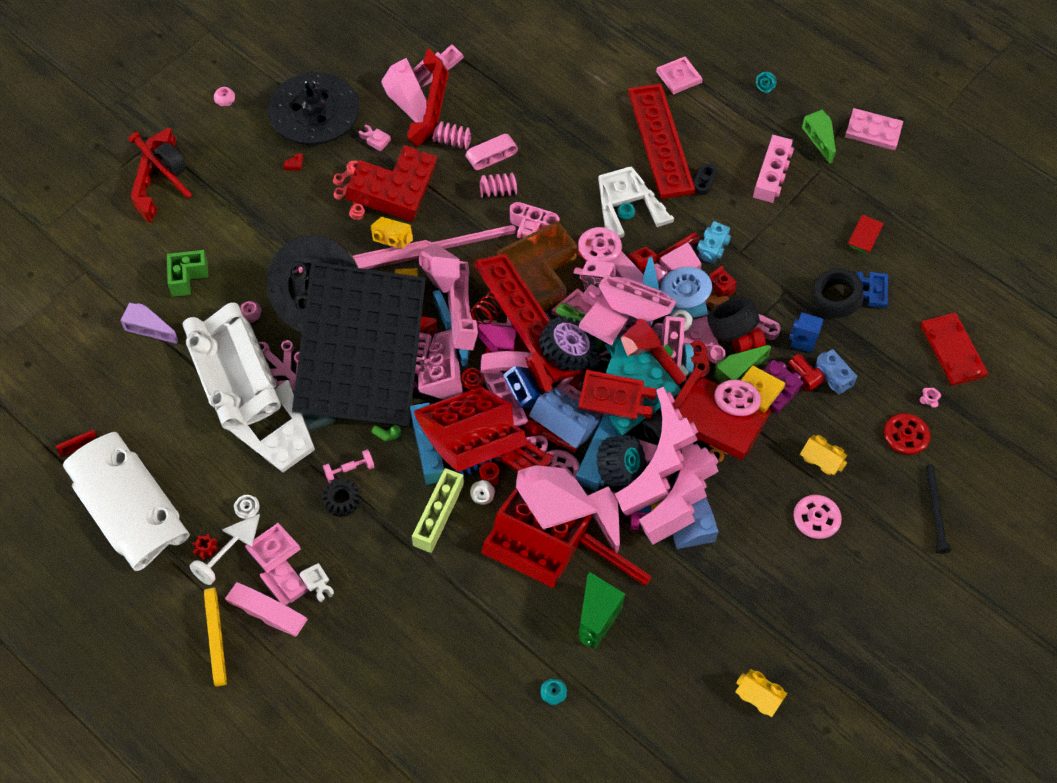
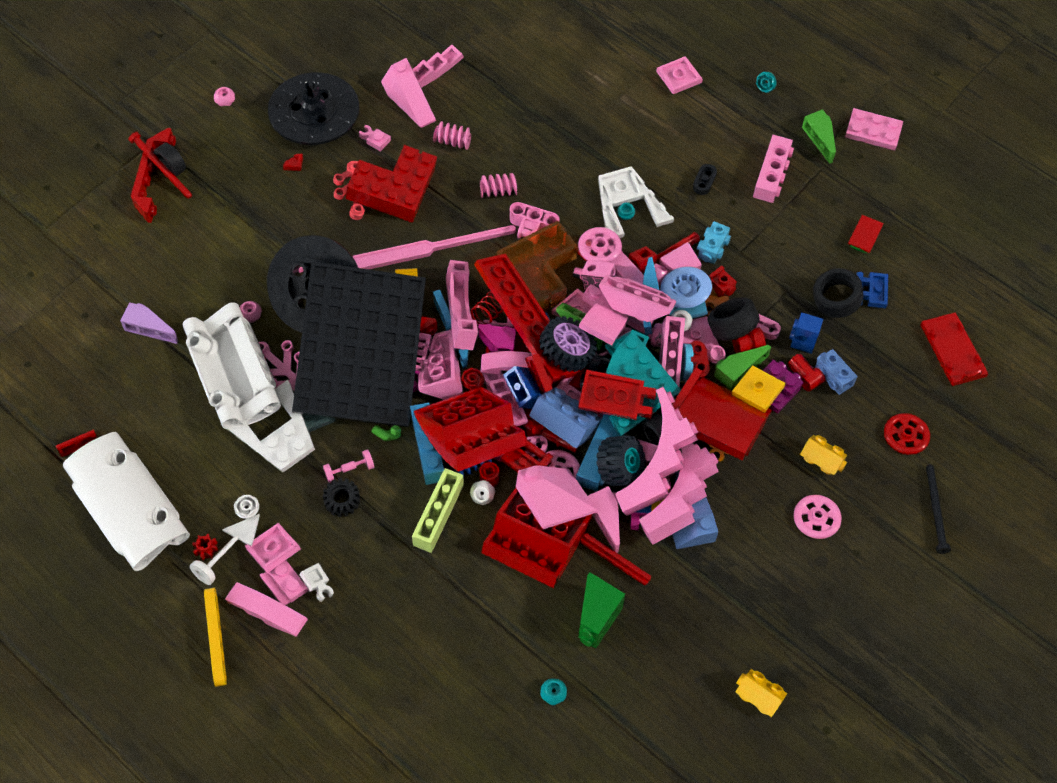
bright green brick [167,250,209,297] -> none
yellow brick [371,217,413,249] -> none
red slope [407,49,449,147] -> none
bright pink wedge [419,244,460,293] -> none
bright pink beam [466,134,518,170] -> none
red slope [620,319,661,356] -> none
red plate [628,84,695,199] -> none
red piece [652,344,689,386] -> none
bright pink plate [714,380,761,416] -> none
bright pink plate [920,388,941,408] -> none

